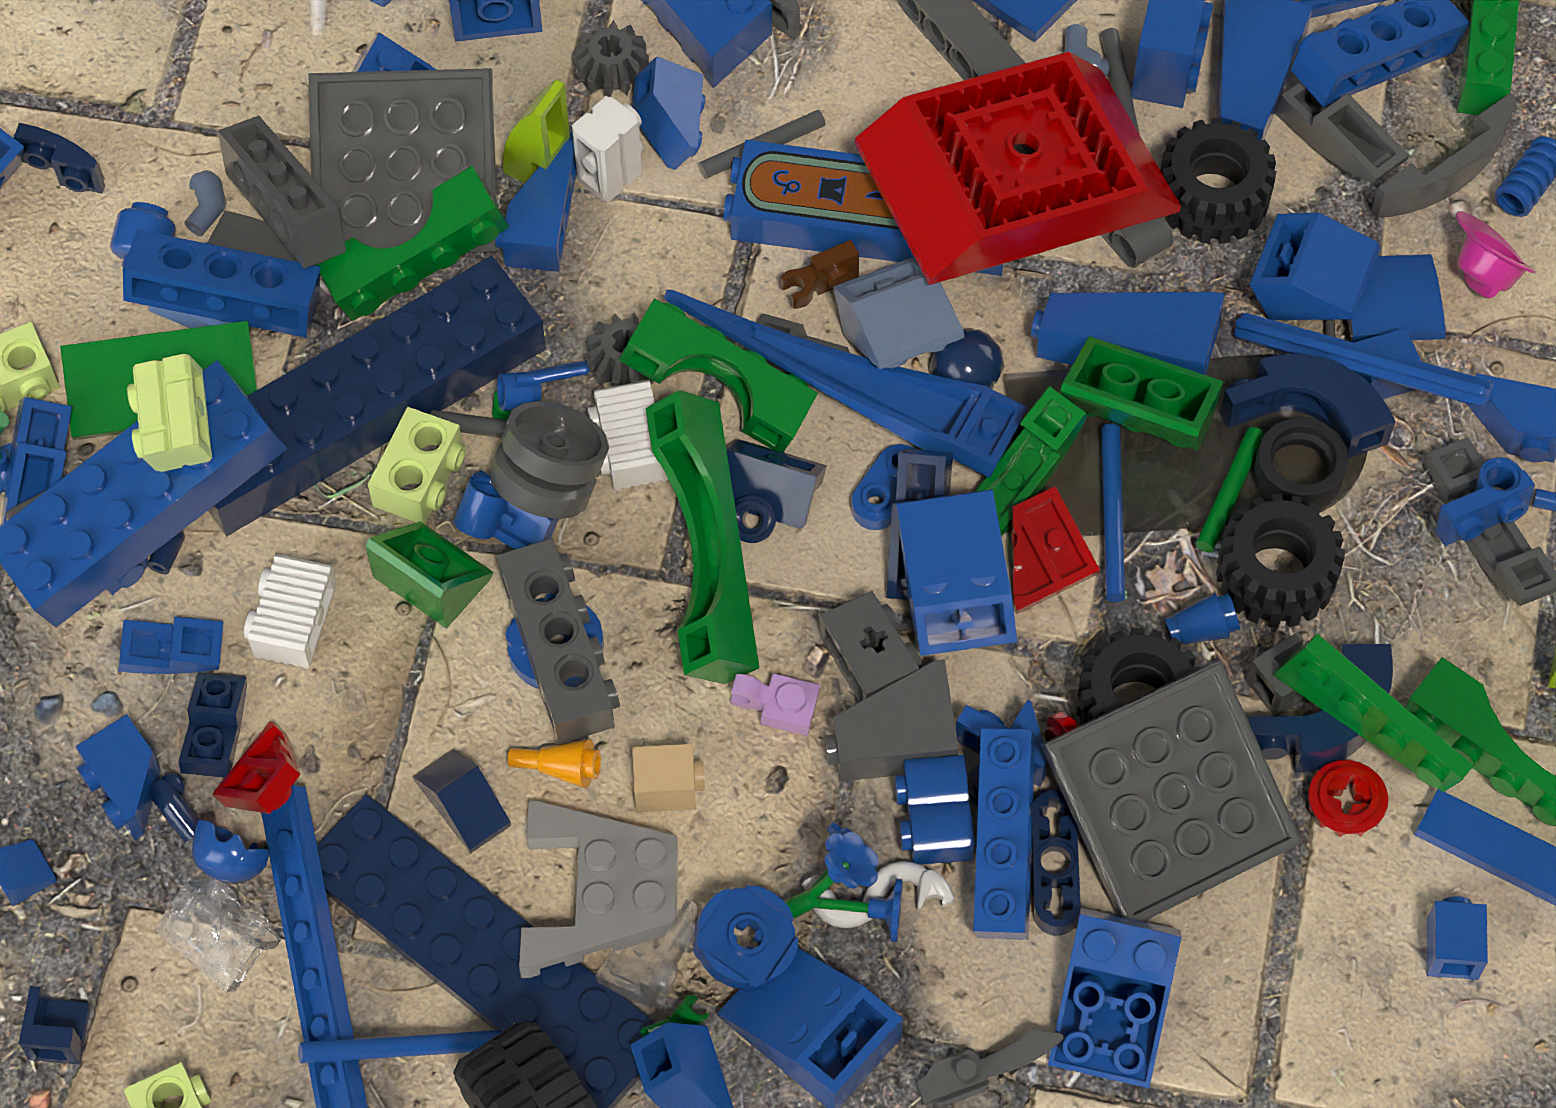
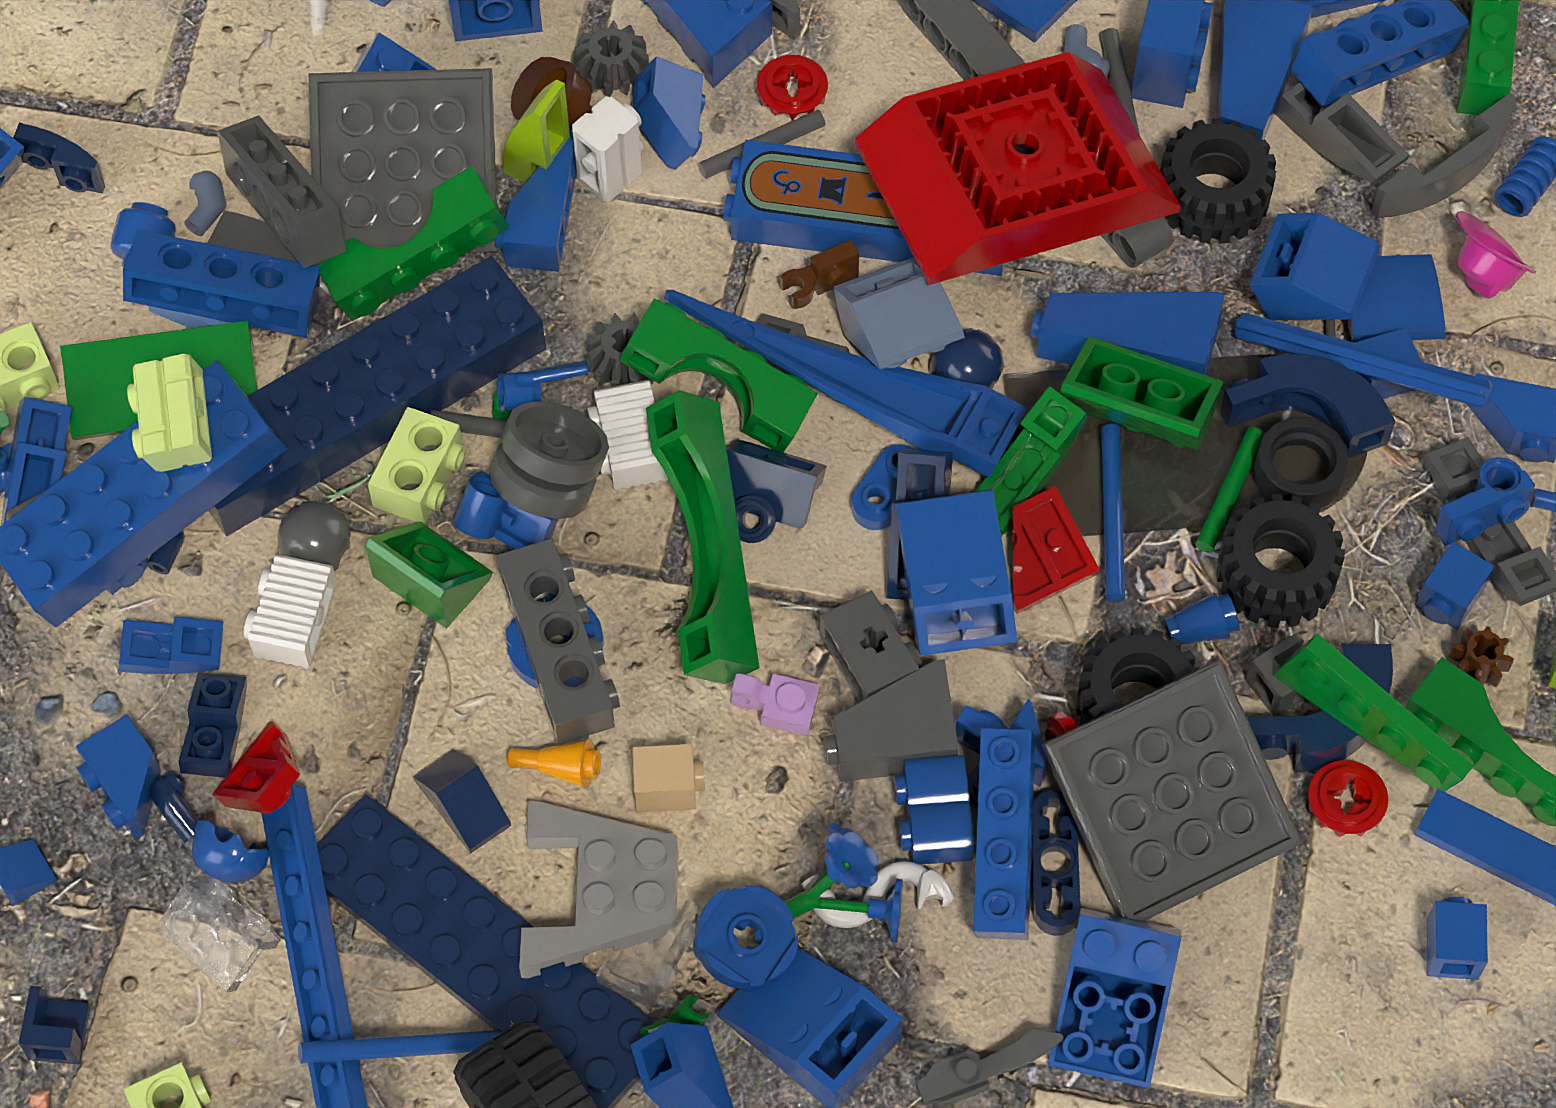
none -> dark grey hair [278,501,351,571]
none -> reddish brown piece [511,57,592,131]
none -> red gear [757,55,828,120]
none -> blue brick [1416,541,1495,630]
none -> reddish brown gear [1449,626,1514,687]

